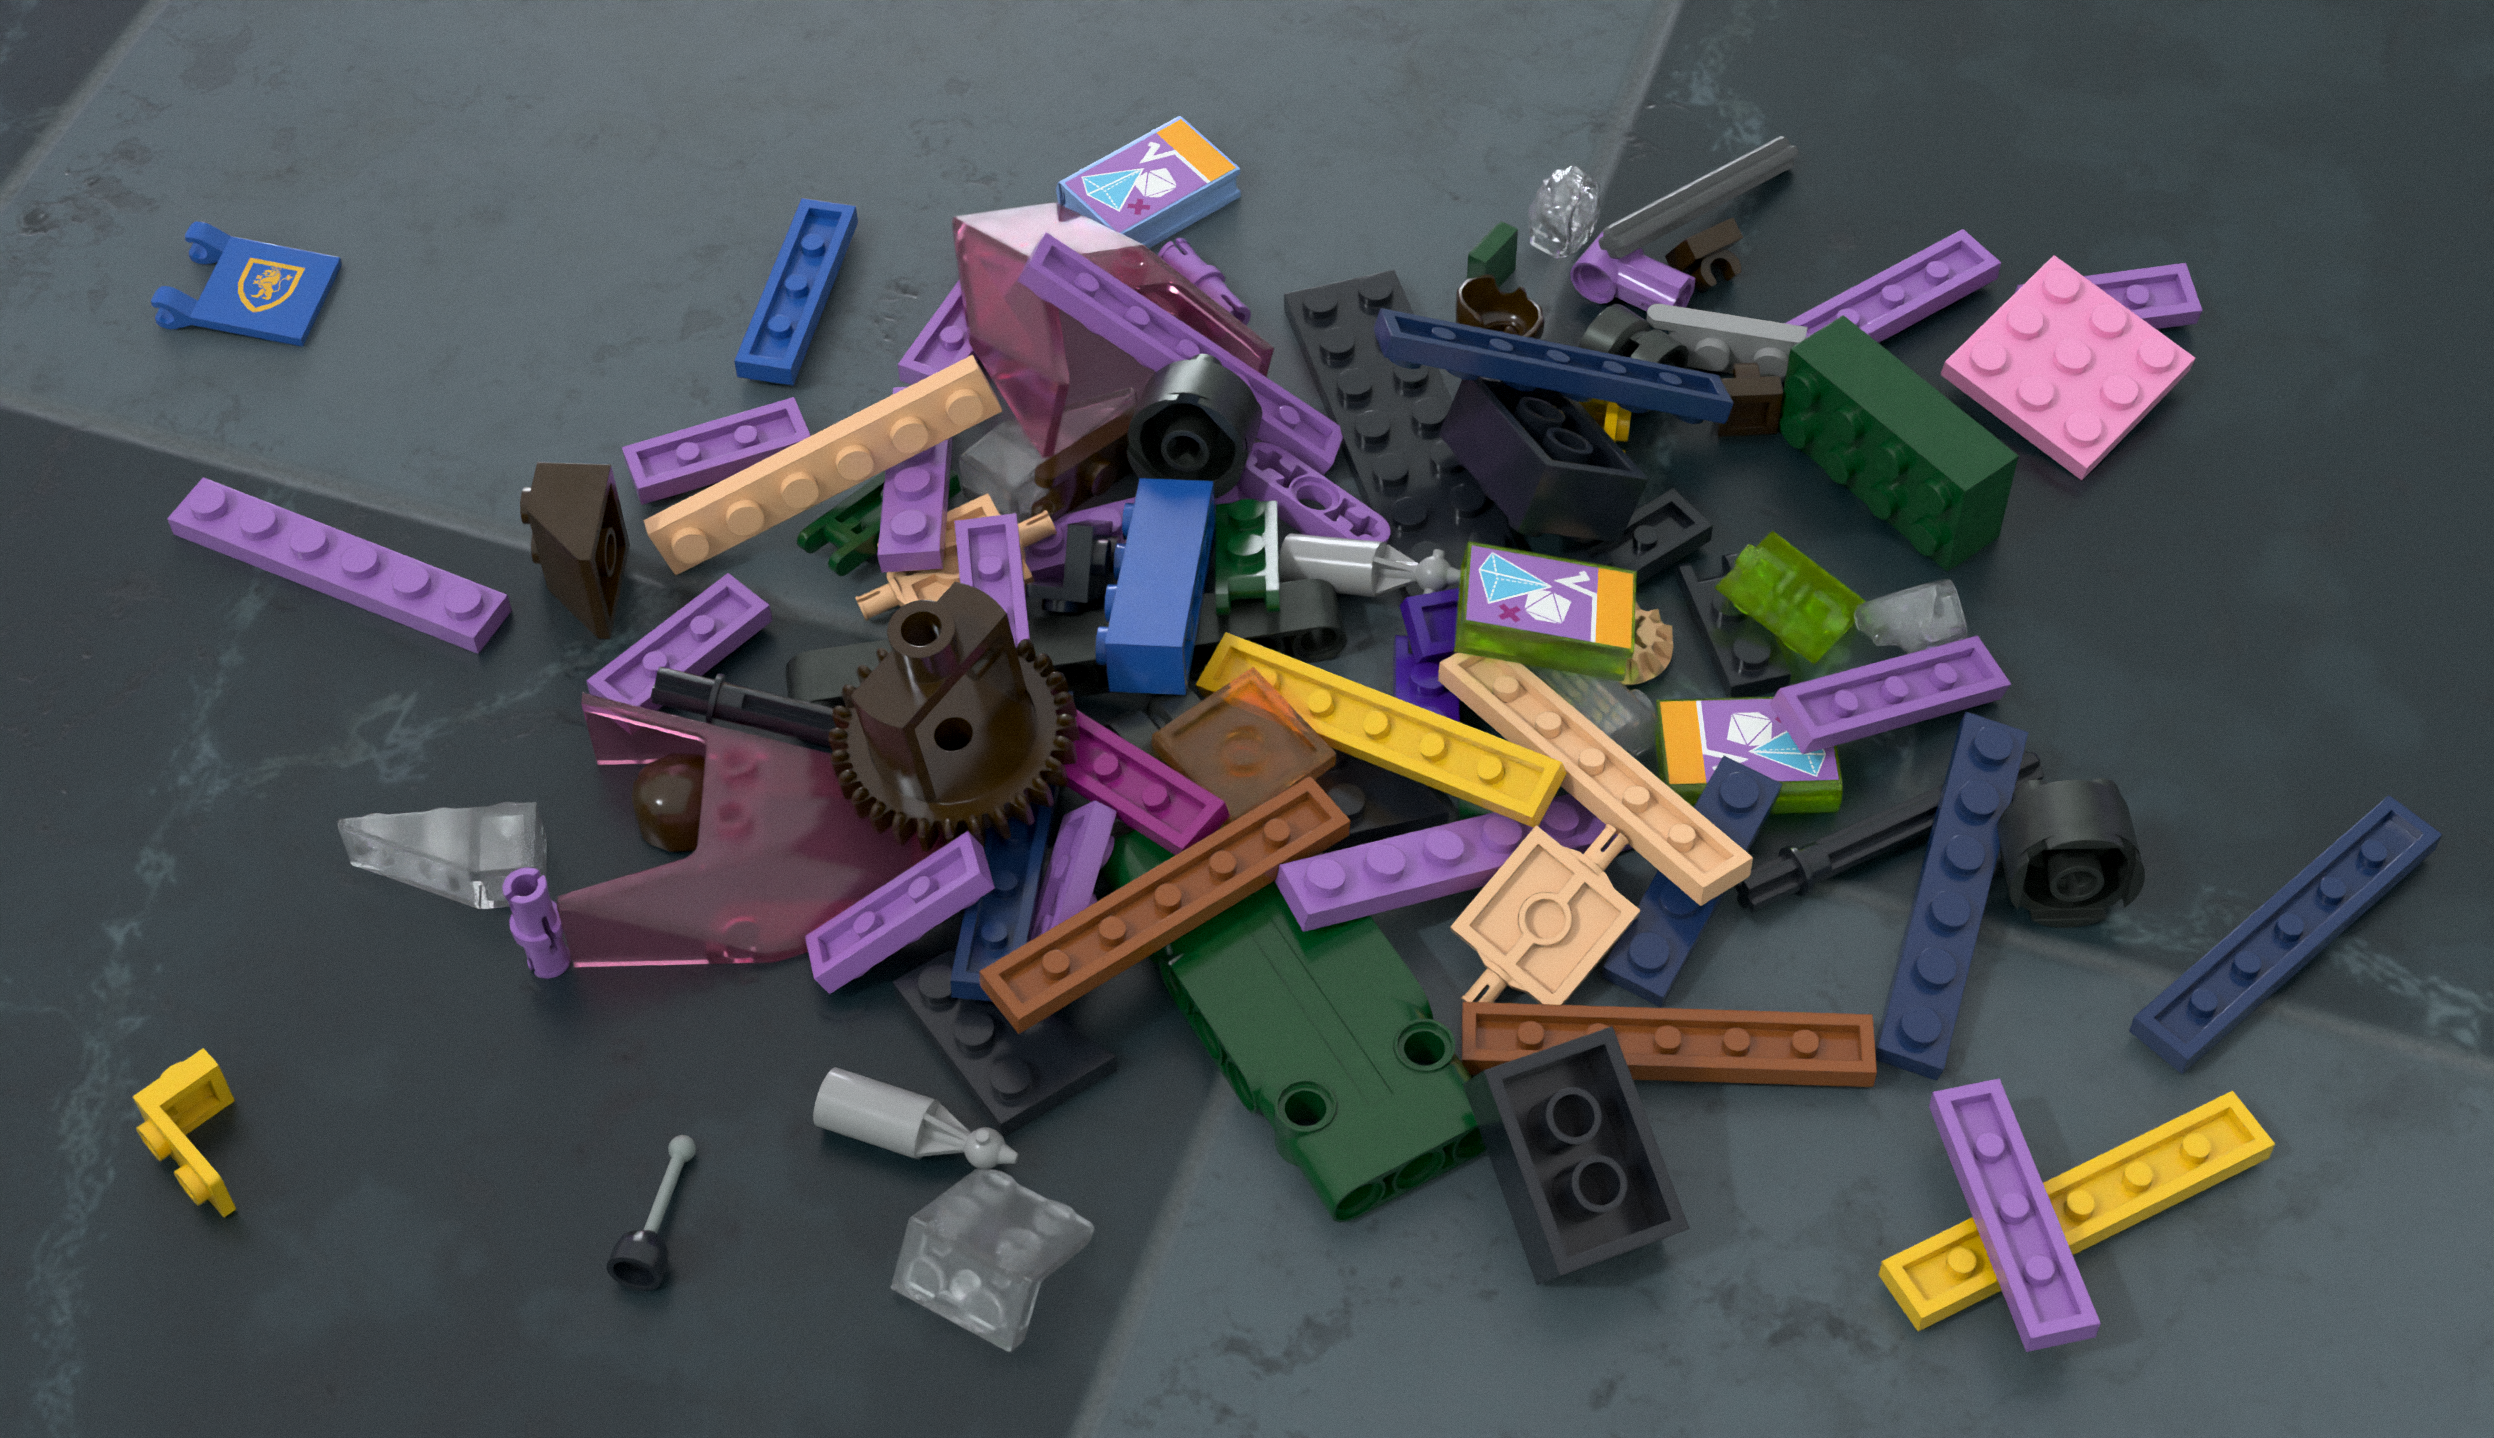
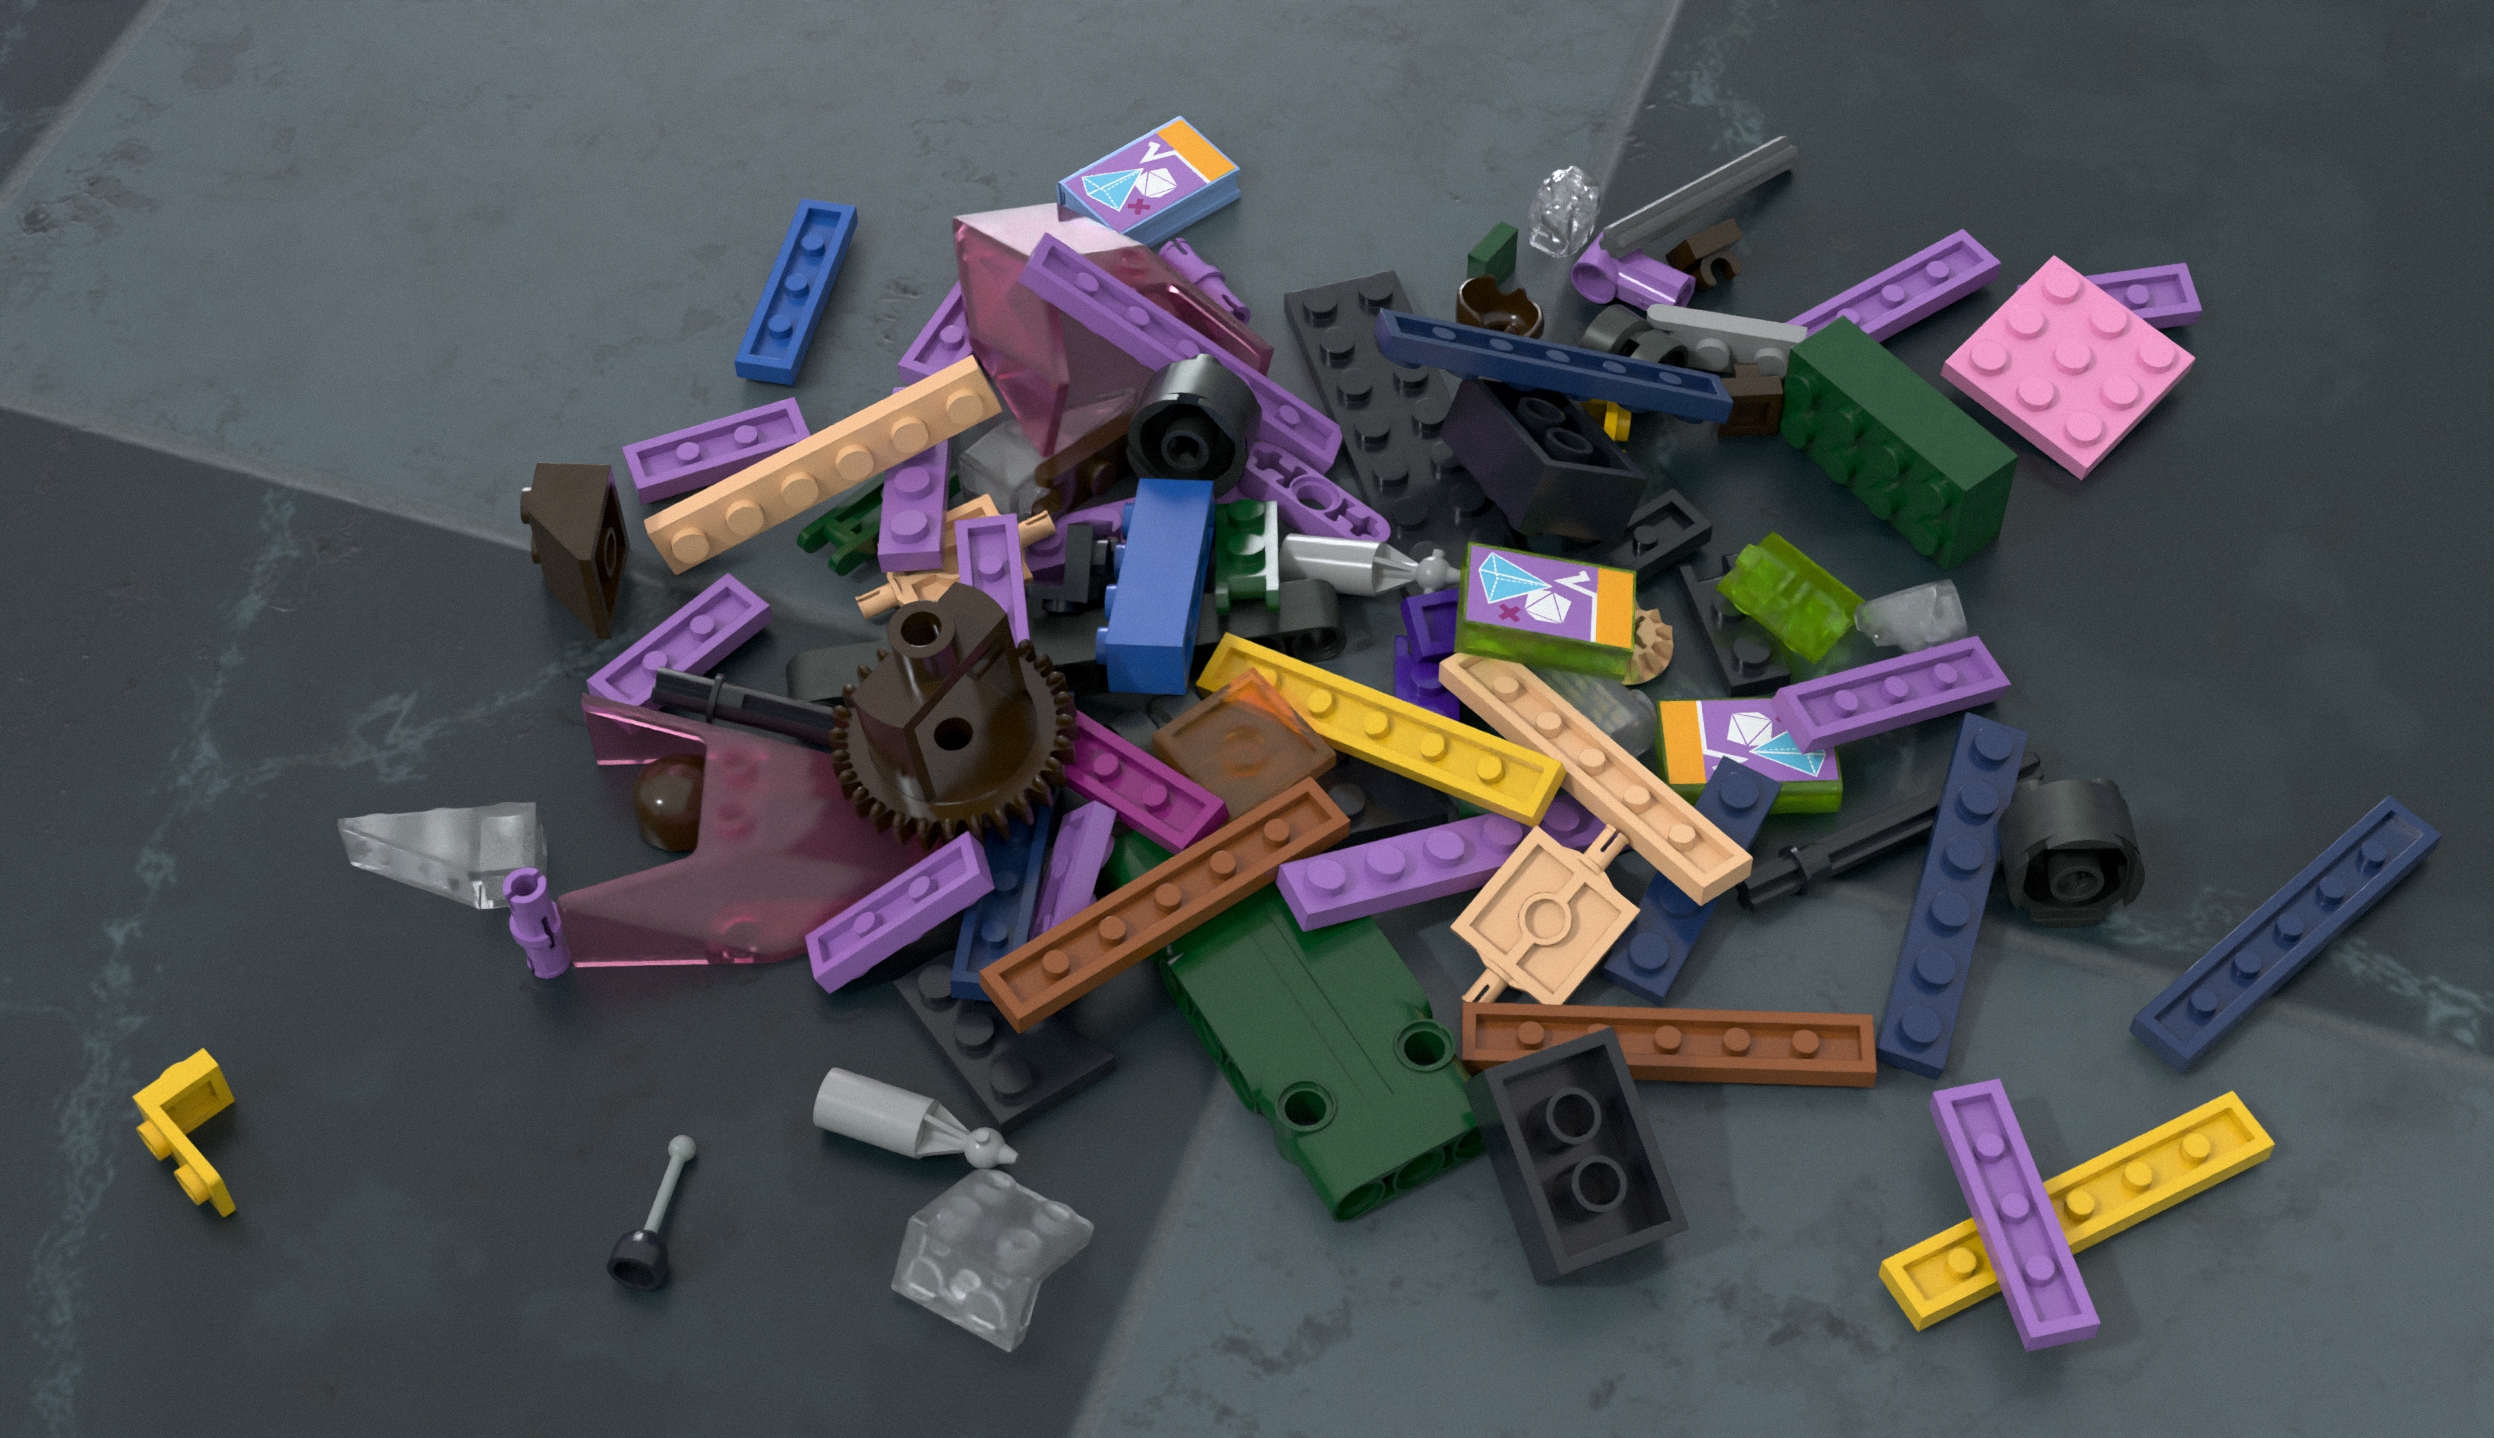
blue flag [151,222,342,347] -> none
medium lavender plate [167,477,512,654] -> none

